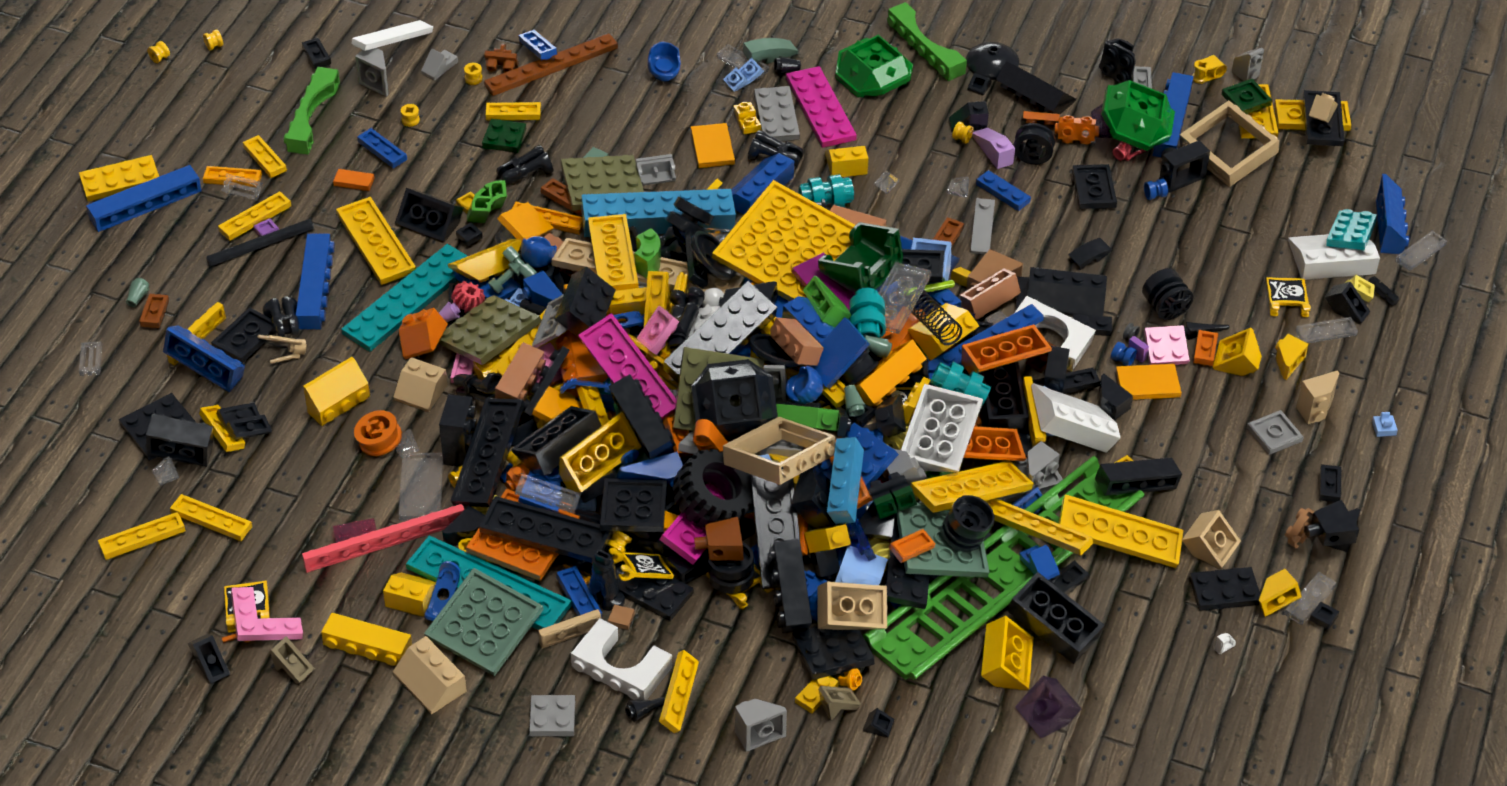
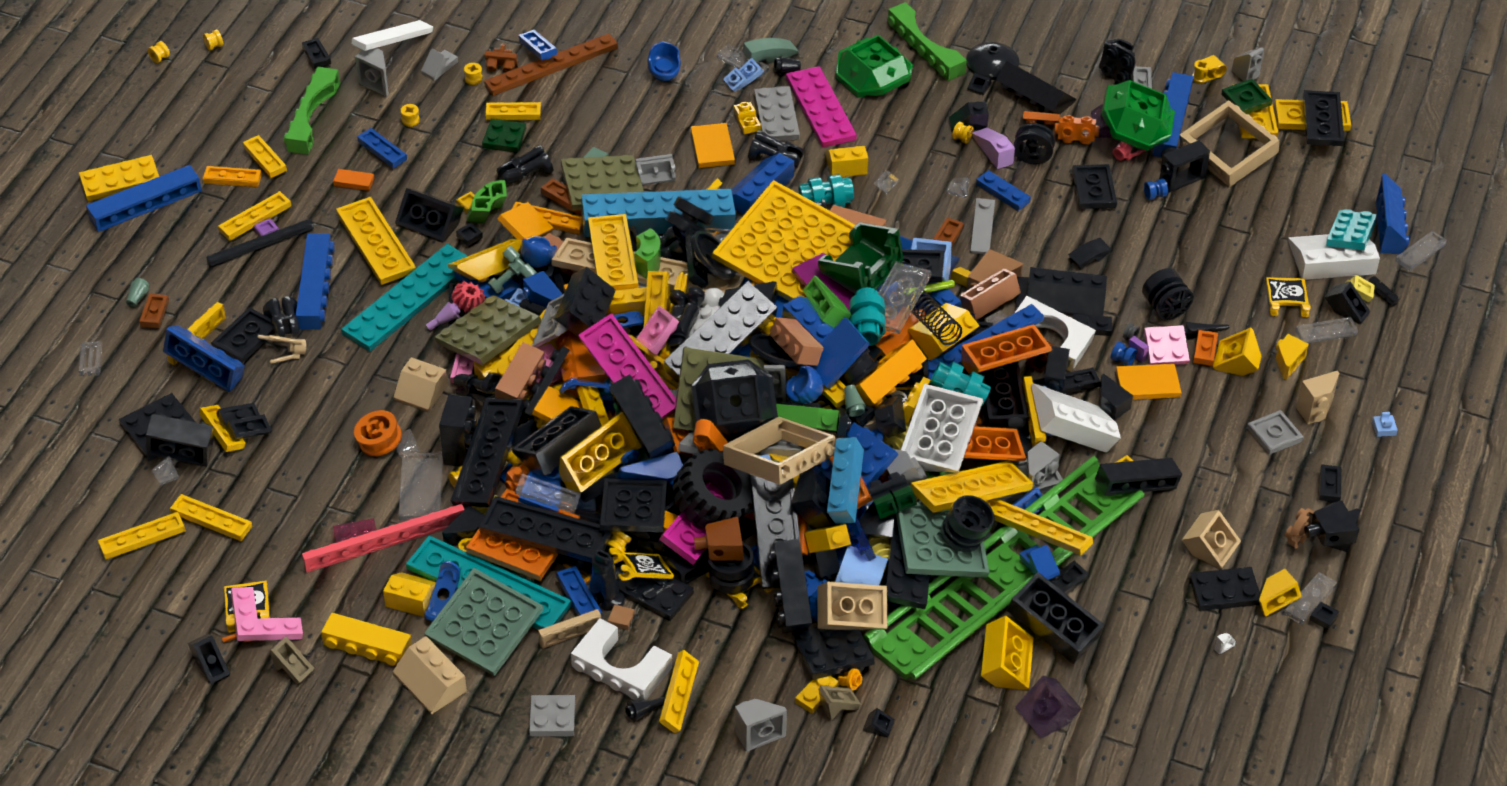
clear tile [221,173,263,201] -> none
yellow slope [303,357,370,426] -> none
orange slope [399,308,448,359] -> none
sand green cone [863,334,892,358] -> none
orange tile [889,529,935,563] -> none
yellow plate [1058,494,1184,568] -> none
tan slope [1309,93,1338,123] -> none

